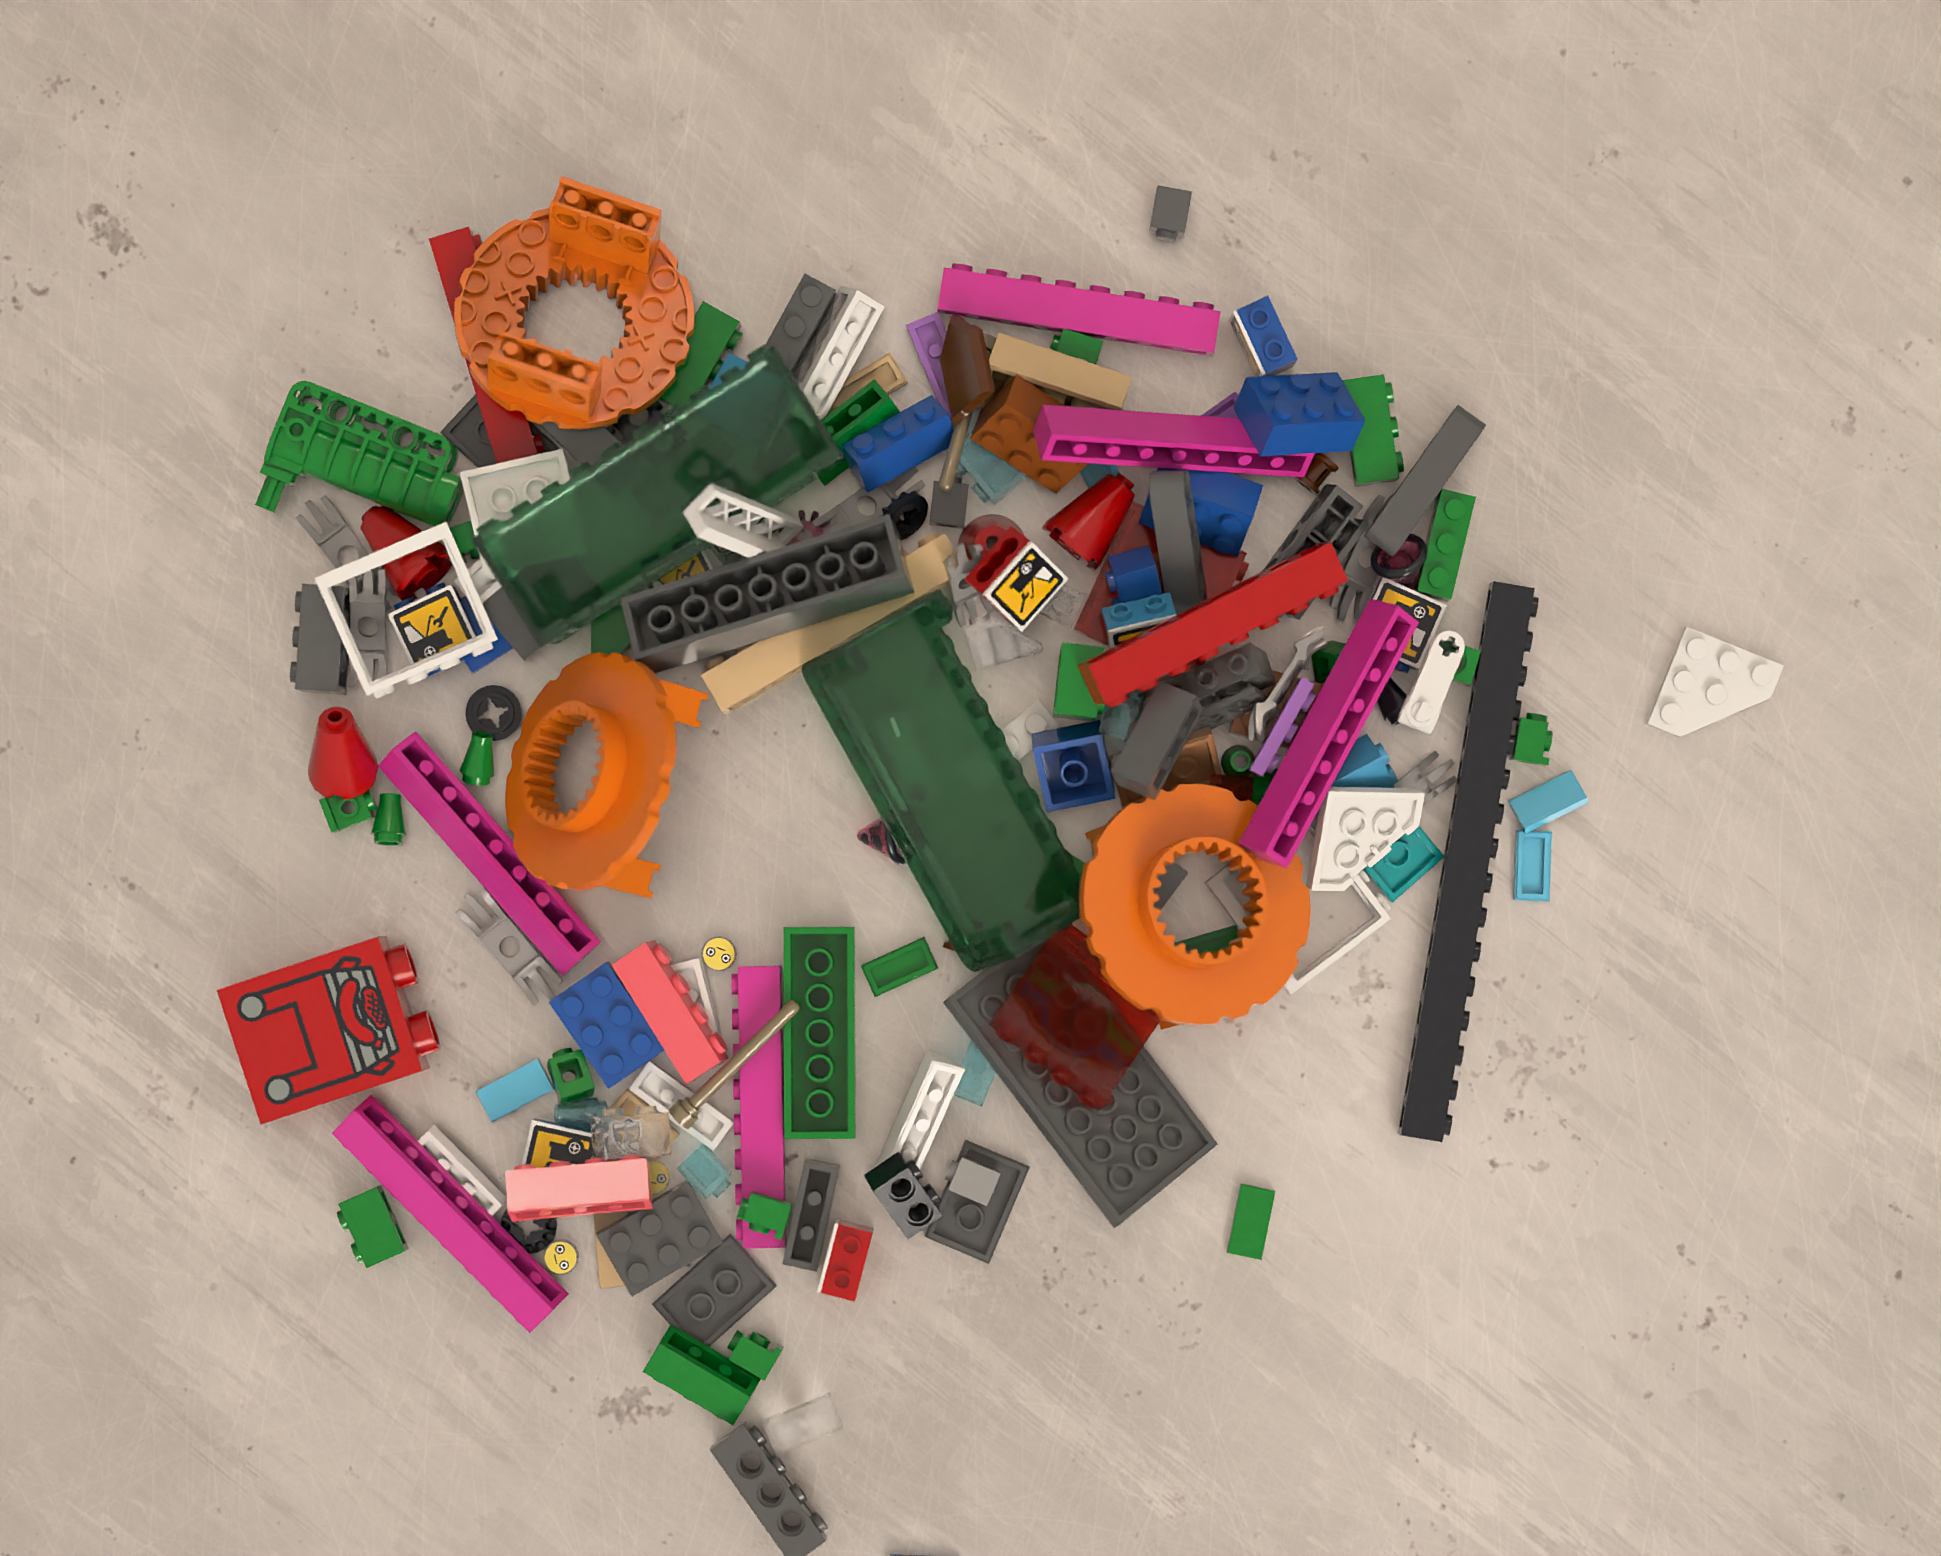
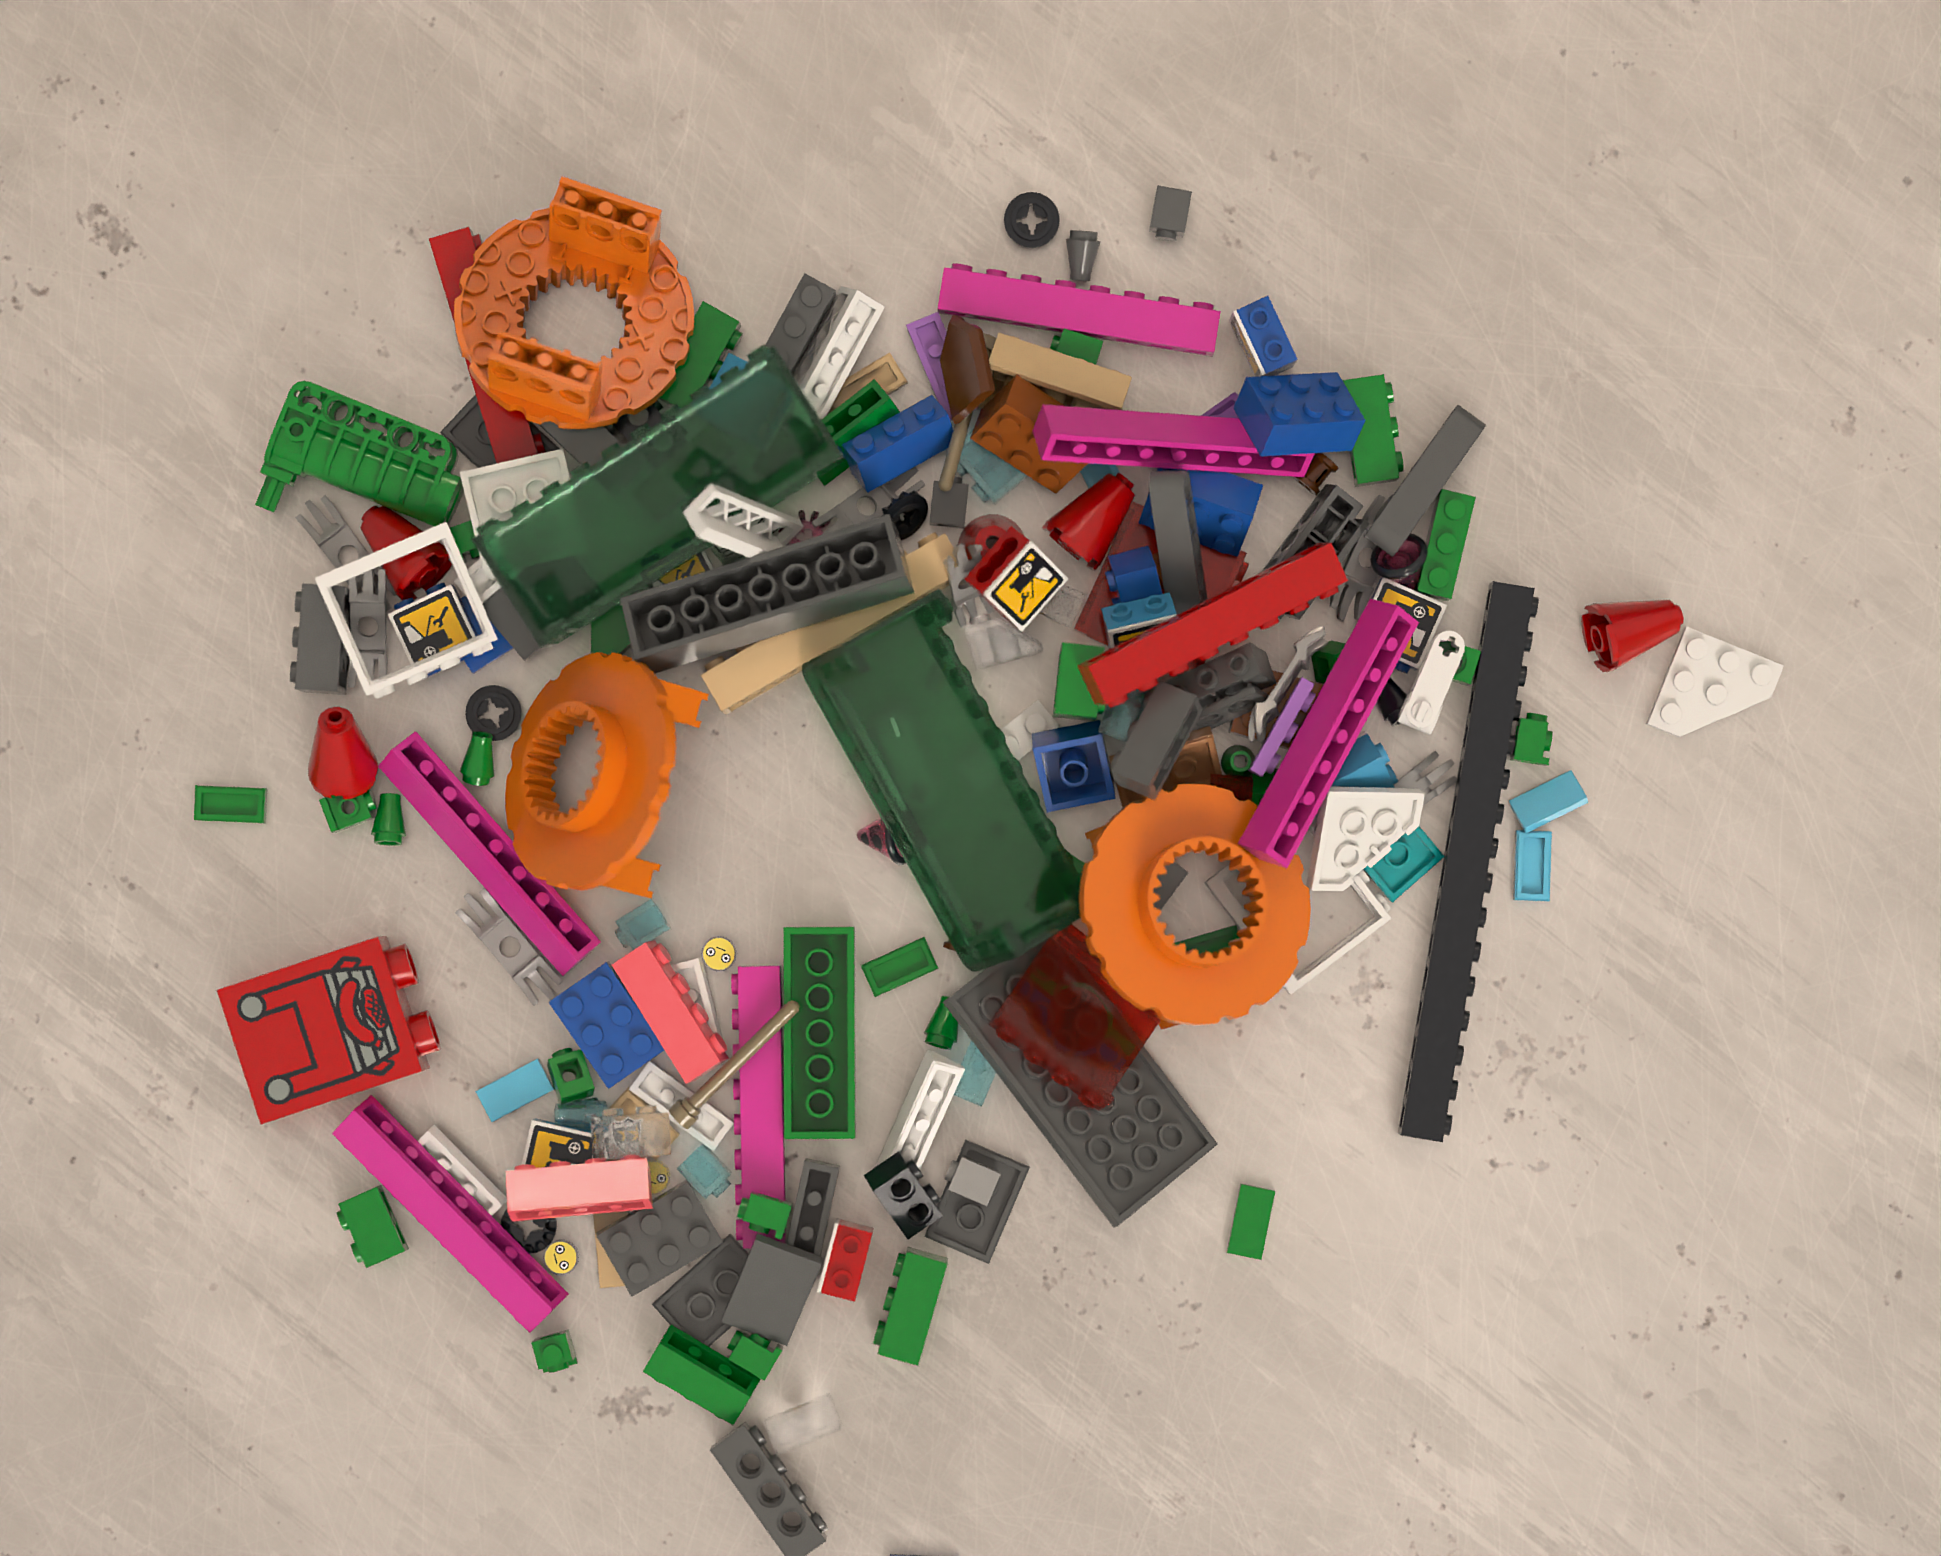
none -> green tile [194,785,267,823]
none -> green brick [531,1329,578,1373]
none -> clear light blue brick [614,899,671,950]
none -> dark grey tile [721,1233,823,1346]
none -> green brick [873,1247,948,1366]
none -> green cone [924,996,958,1050]
none -> black gear [1004,192,1060,249]
none -> dark grey cone [1066,230,1101,281]
none -> red cone [1581,600,1684,672]

